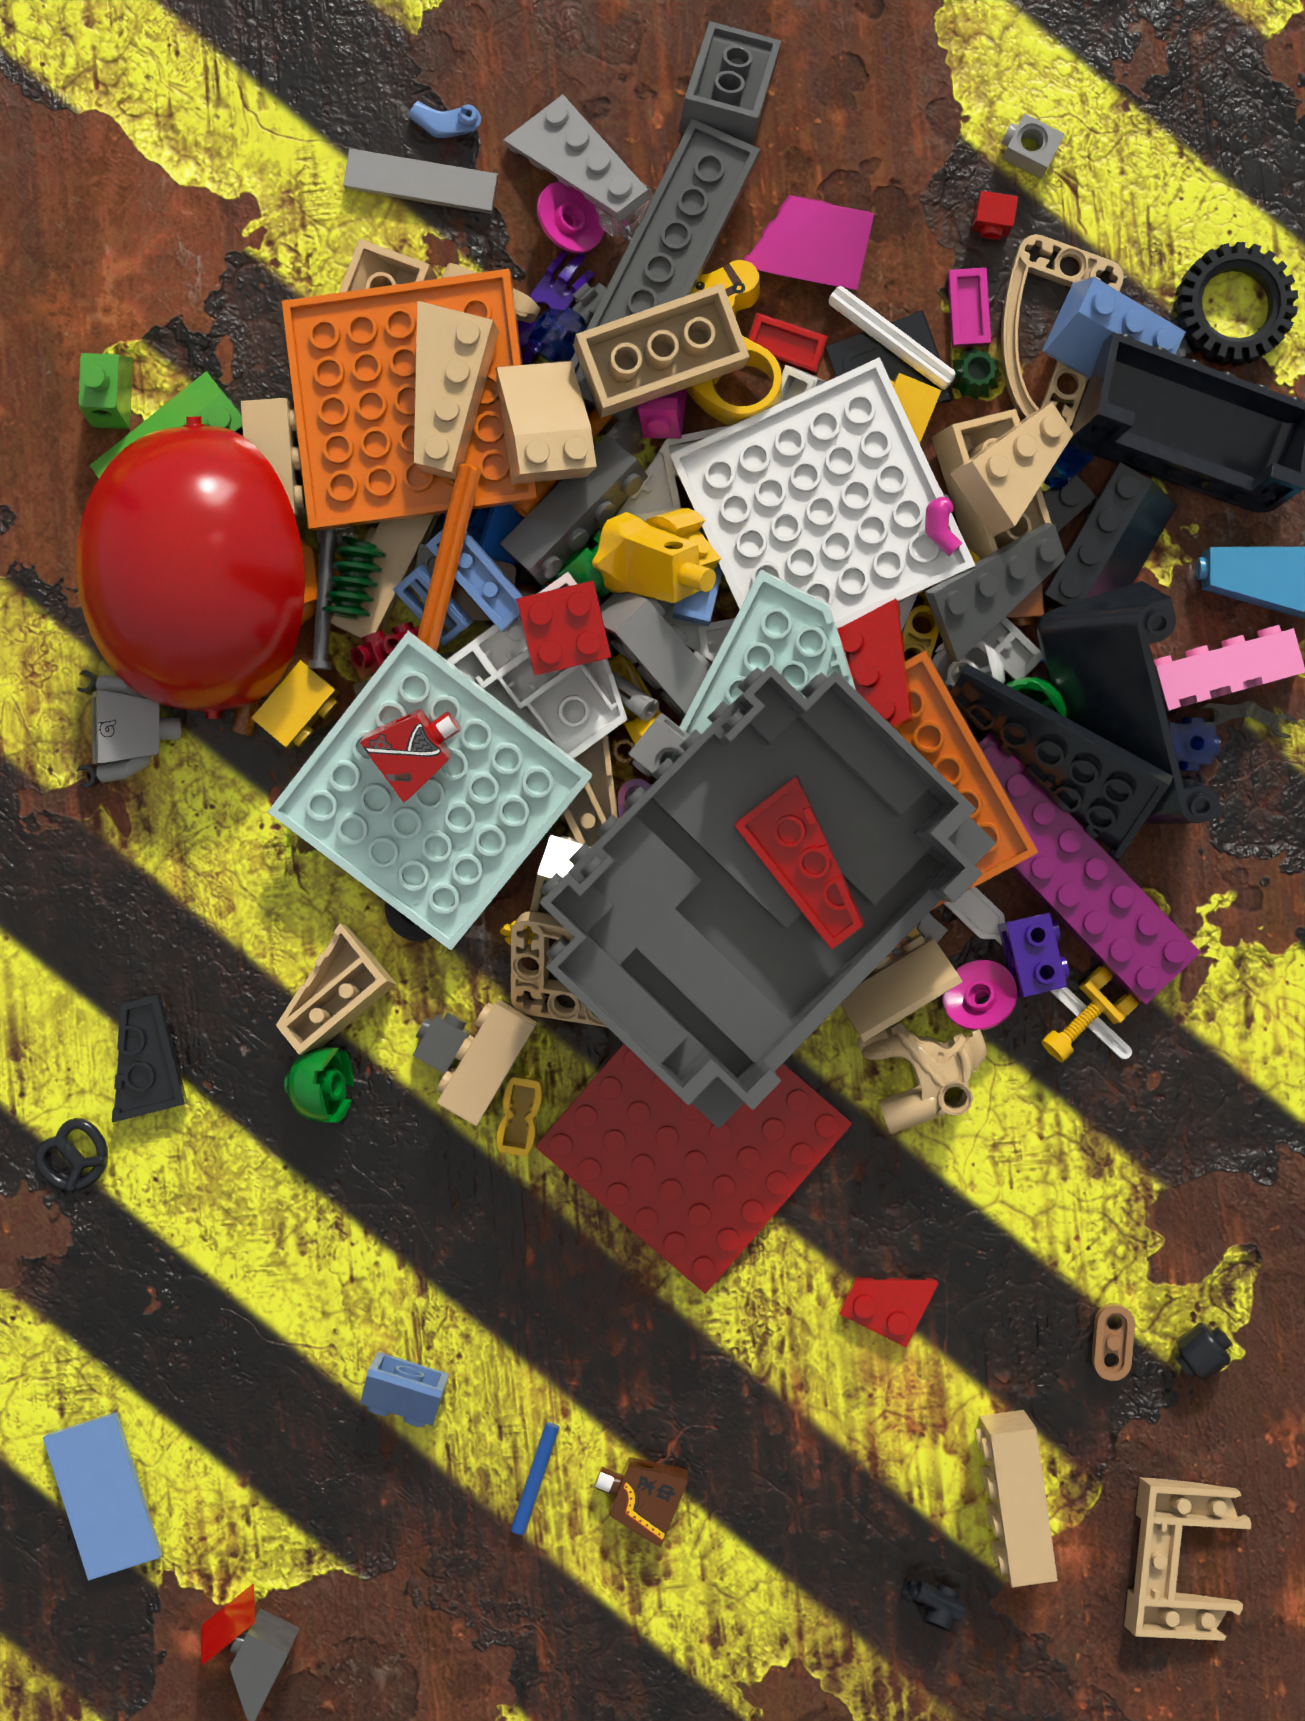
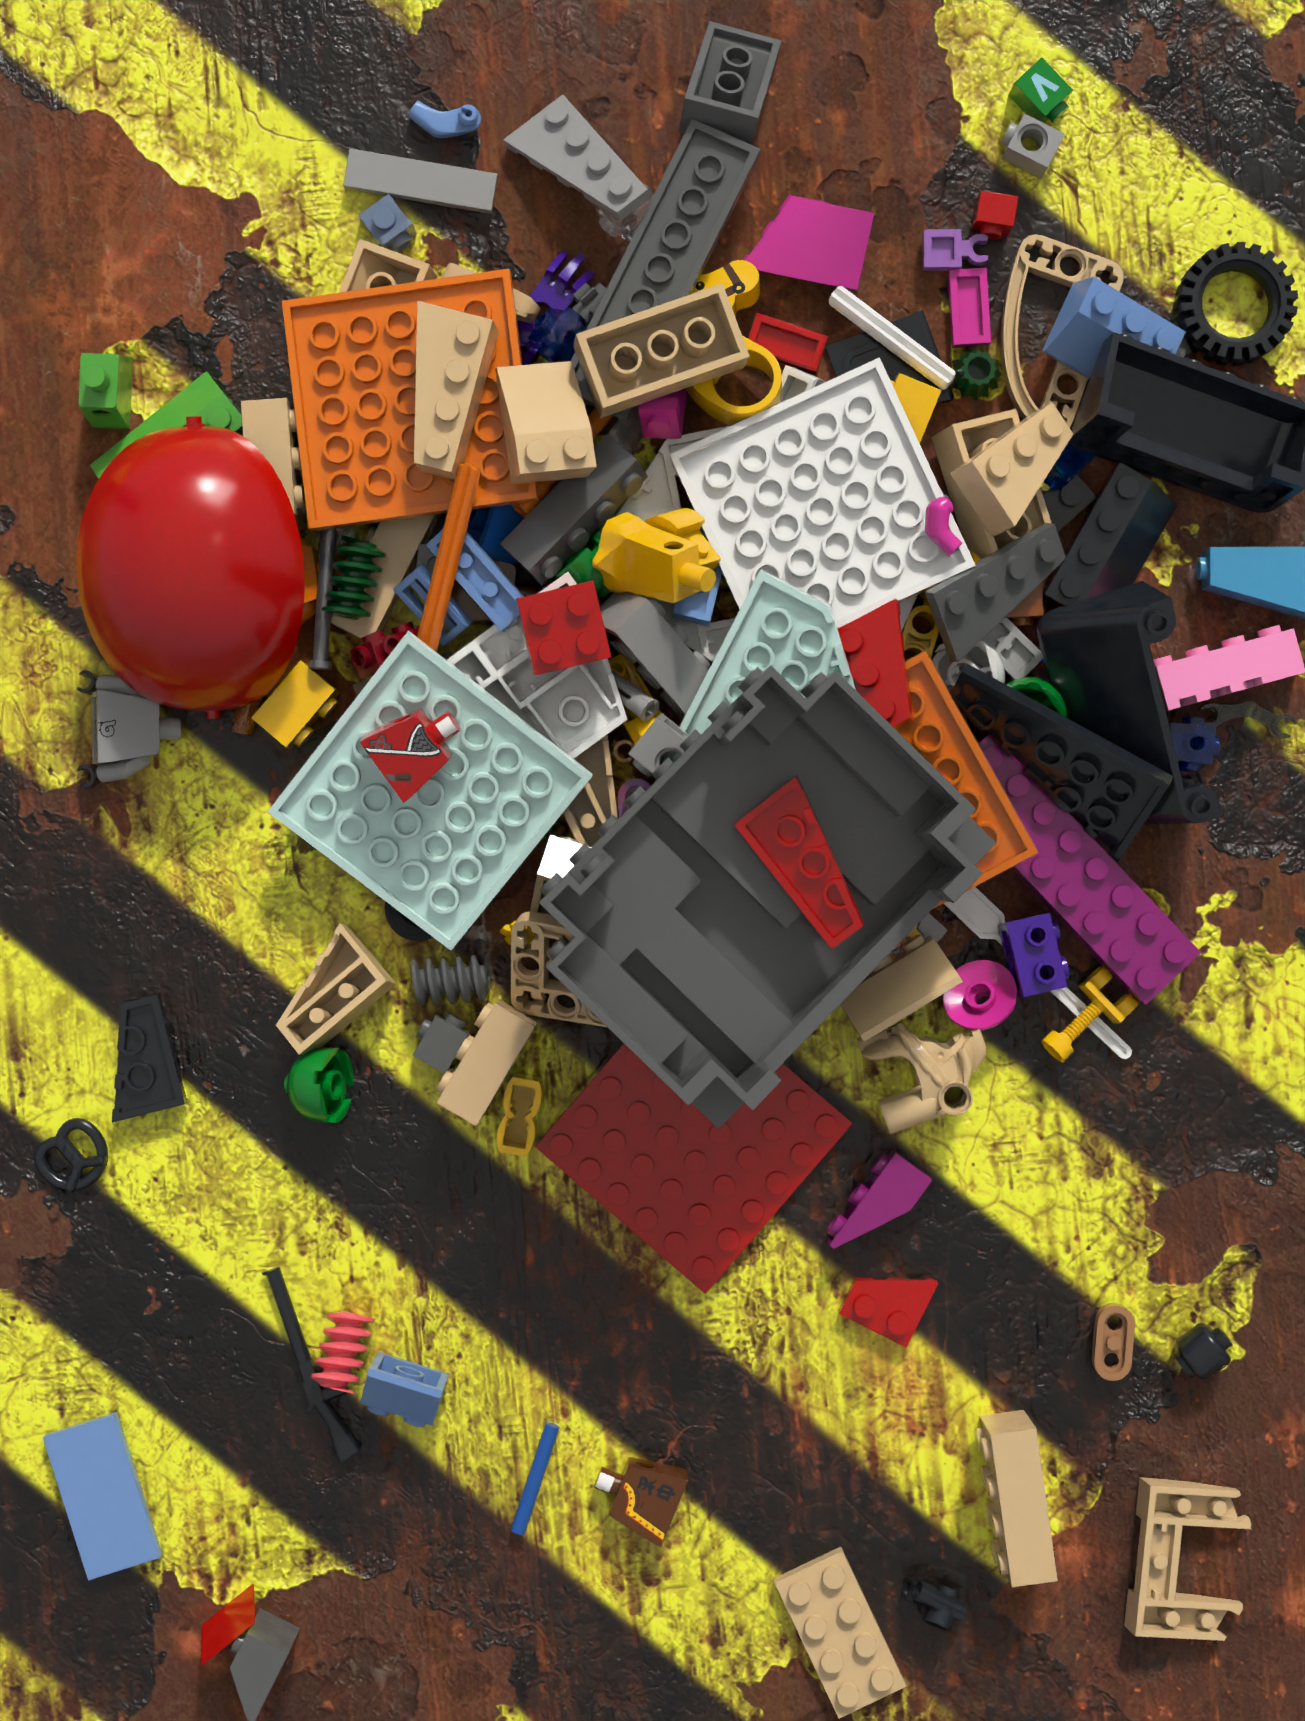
dark pink dish [537,181,604,253] -> none
none -> black piece [262,1267,361,1463]
none -> coral piece [311,1311,375,1394]
none -> sand blue bracket [358,193,417,253]
none -> dark grey piece [411,954,491,1006]
none -> tan plate [774,1547,907,1719]
none -> magenta slope [826,1149,932,1249]
none -> medium lavender plate [922,229,988,271]
none -> green brick [1008,57,1073,123]

